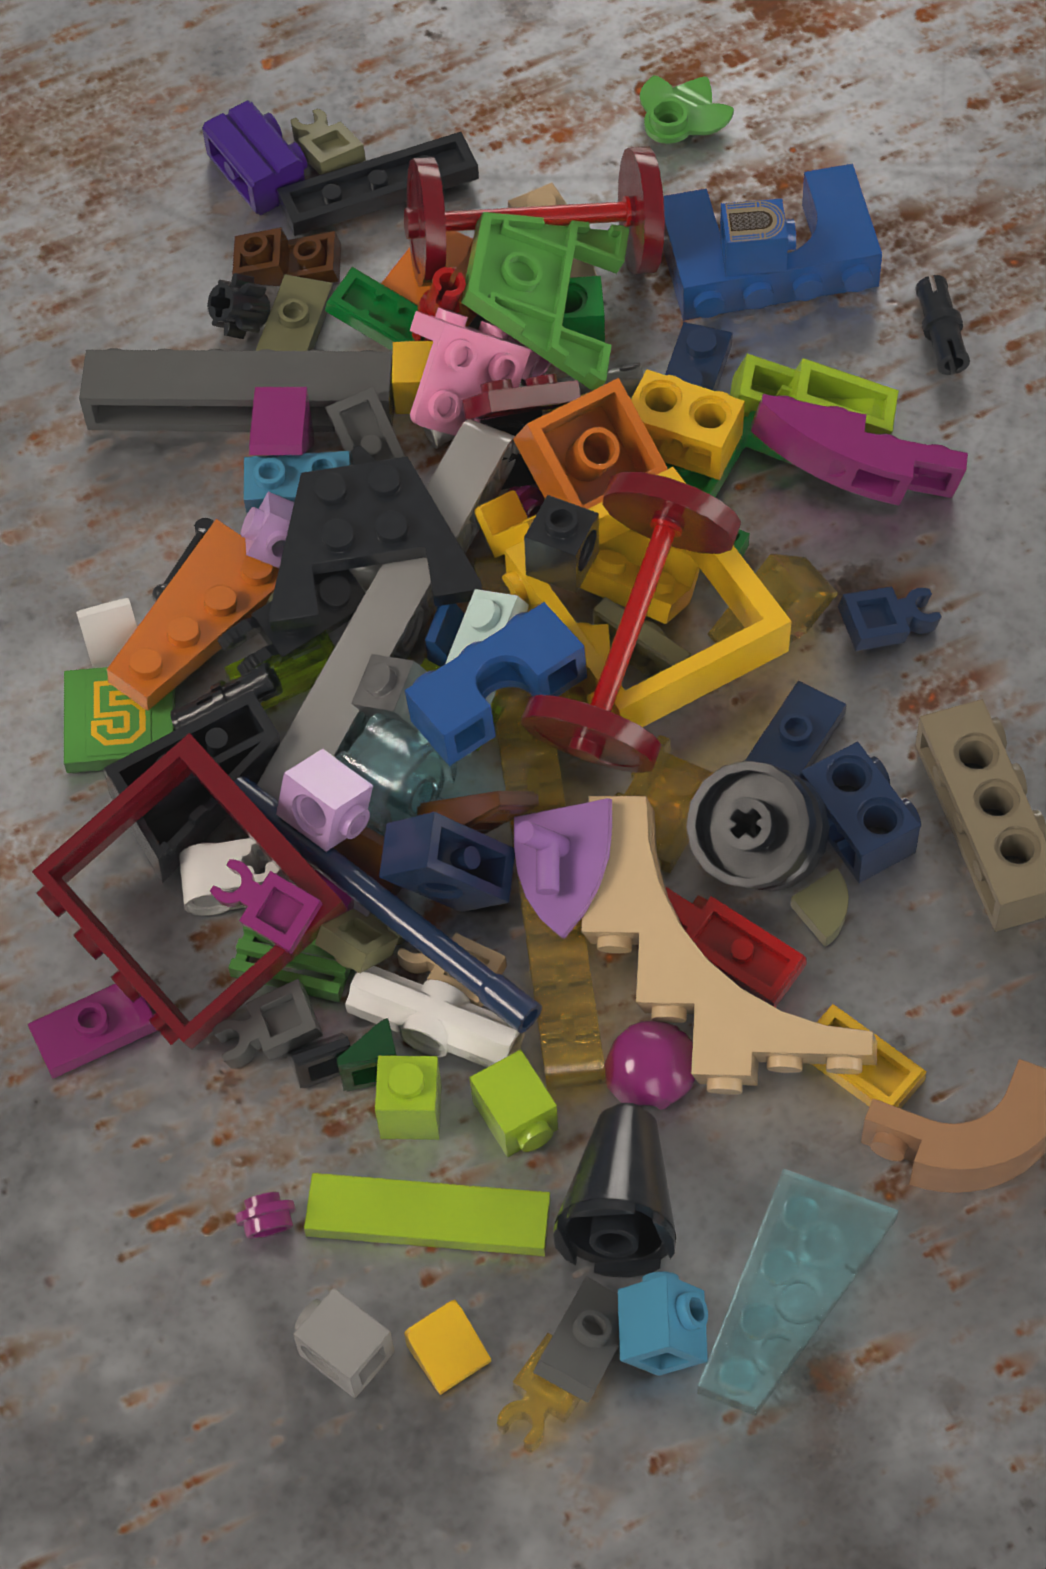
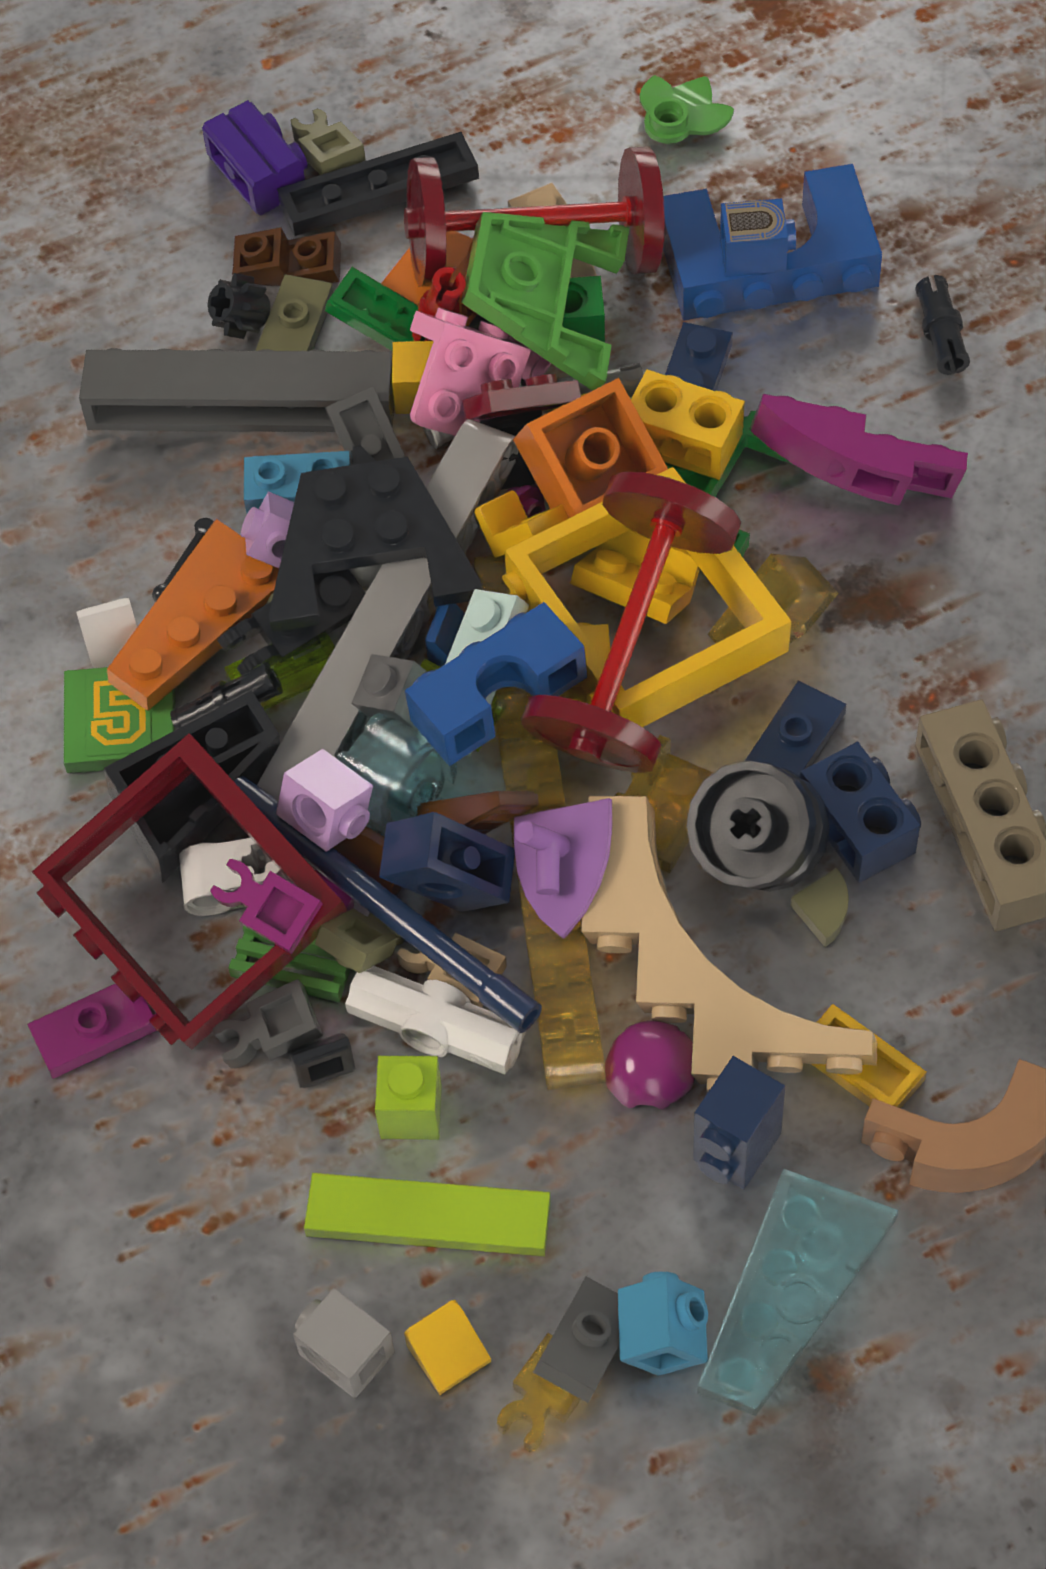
magenta plate [235,1192,296,1239] -> none
magenta slope [249,387,314,455] -> none
dark green slope [337,1018,397,1092] -> none
lime brick [469,1049,559,1158] -> none
black brick [524,495,599,593] -> none
black cone [553,1103,676,1277] -> none
olive plate [593,597,691,677] -> none
red hinge [666,887,807,1008] -> none
lime slope [730,353,899,435] -> none
dark blue plate [837,586,942,651] -> none
none -> dark blue brick [693,1056,785,1190]

